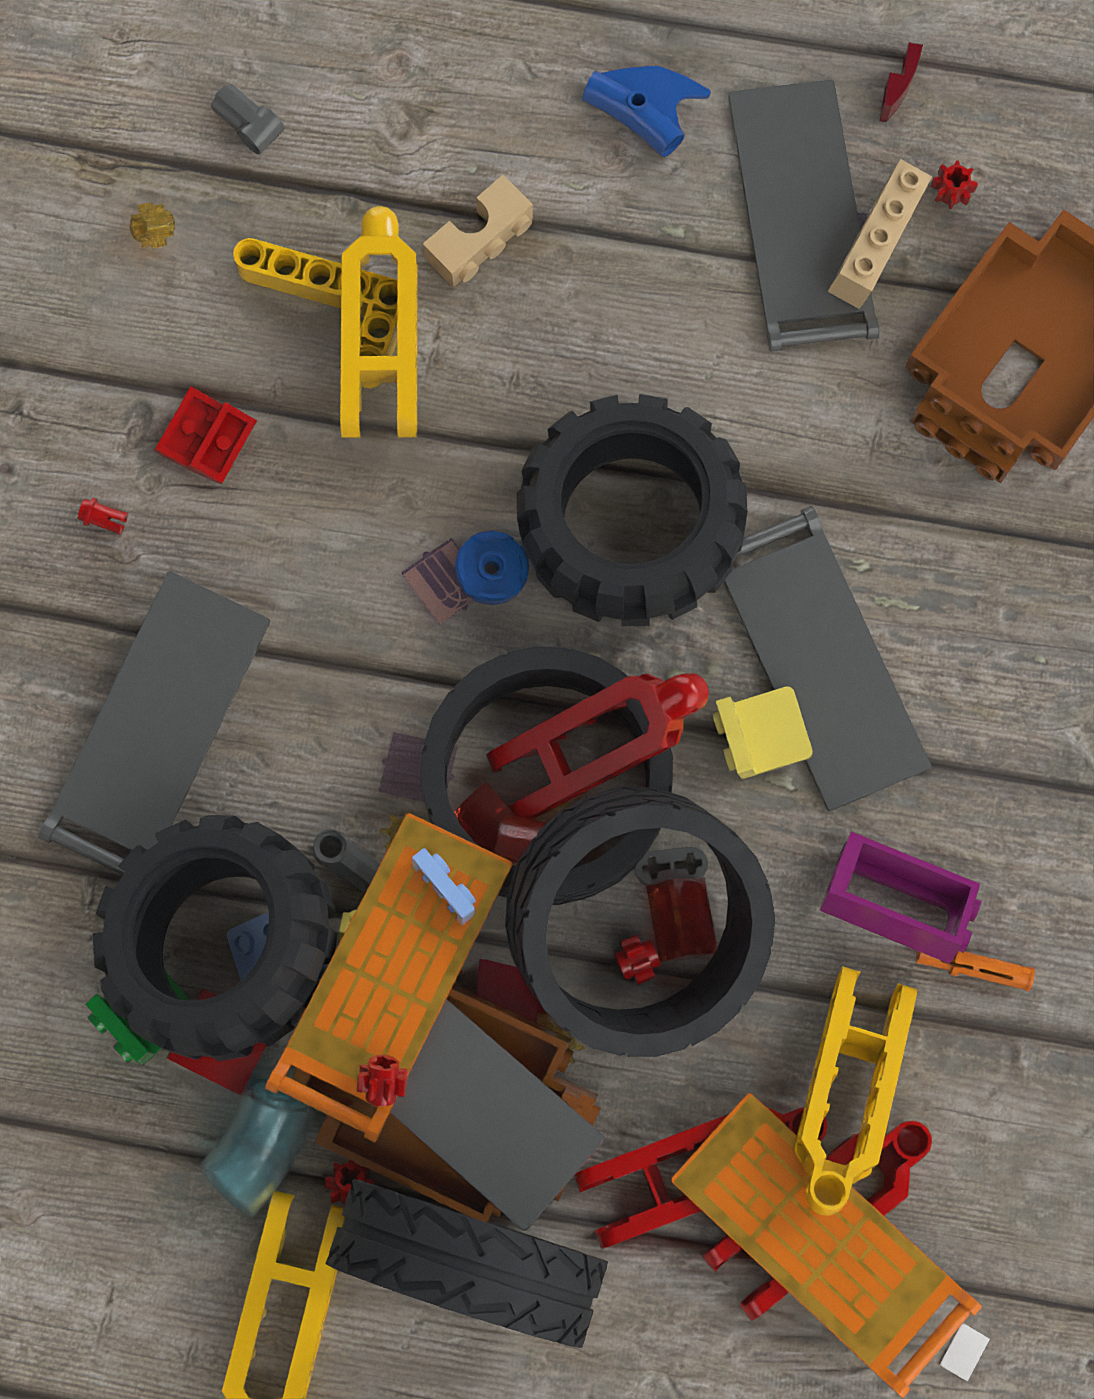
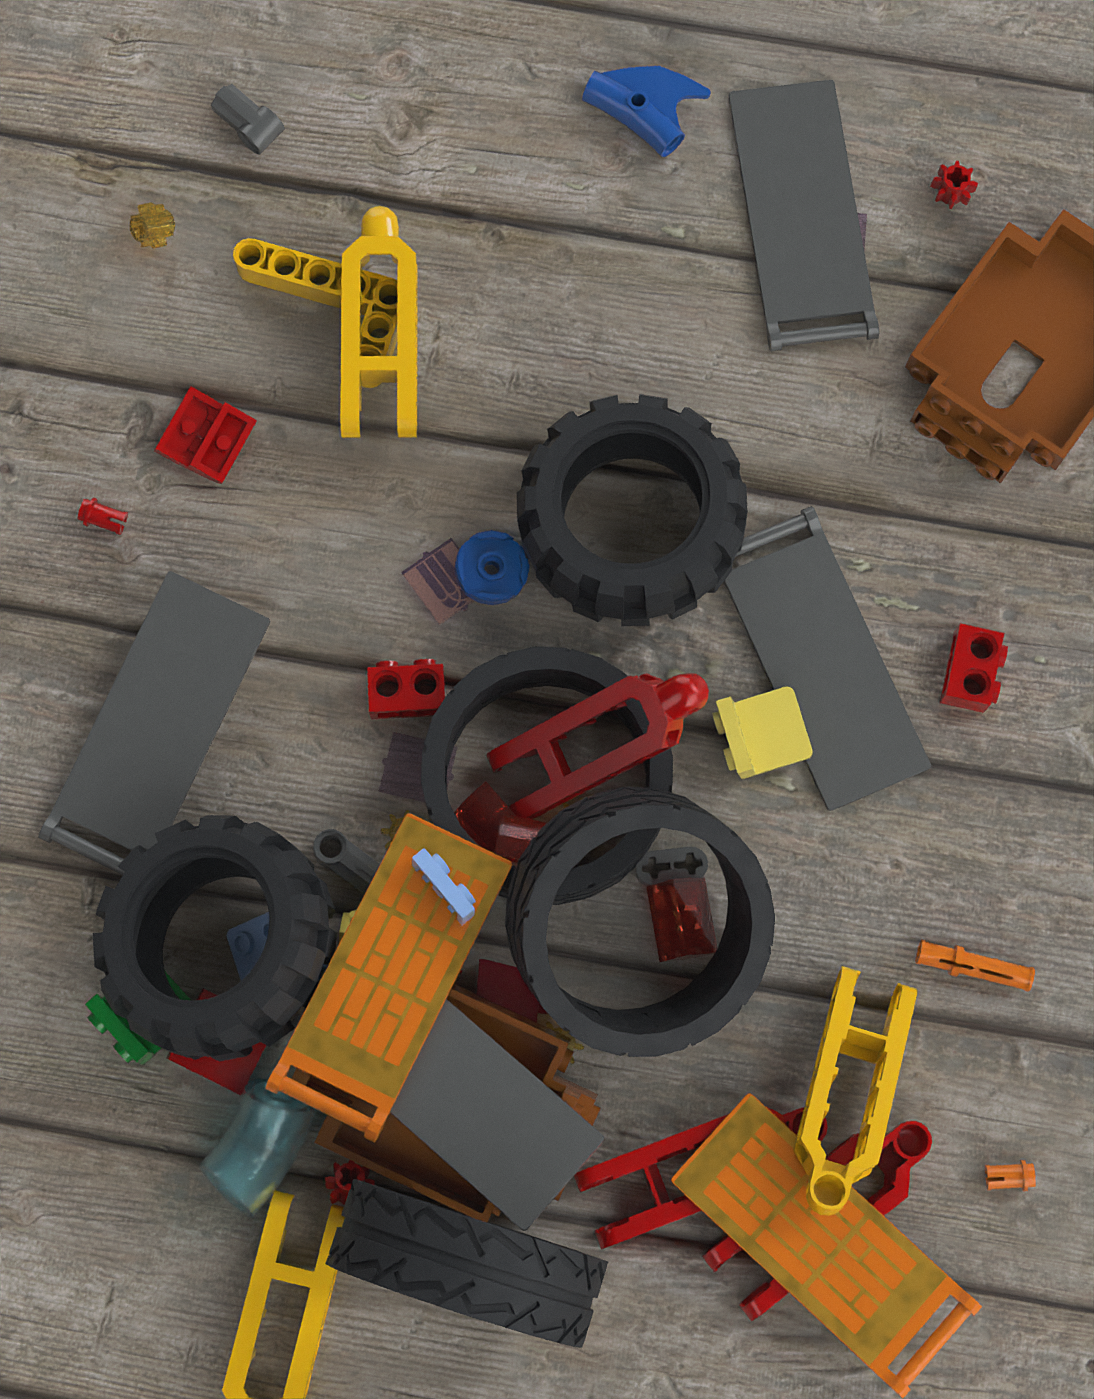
red gear [357,1055,408,1106] -> none
tan arch [423,175,533,288] -> none
red gear [614,935,661,985] -> none
magenta piece [820,831,982,964] -> none
tan brick [828,159,932,309] -> none
dark red slope [879,42,923,122] -> none
white sticker [940,1323,990,1381] -> none
none -> red brick [367,659,445,720]
none -> red brick [940,623,1008,713]
none -> orange pin [985,1160,1036,1191]

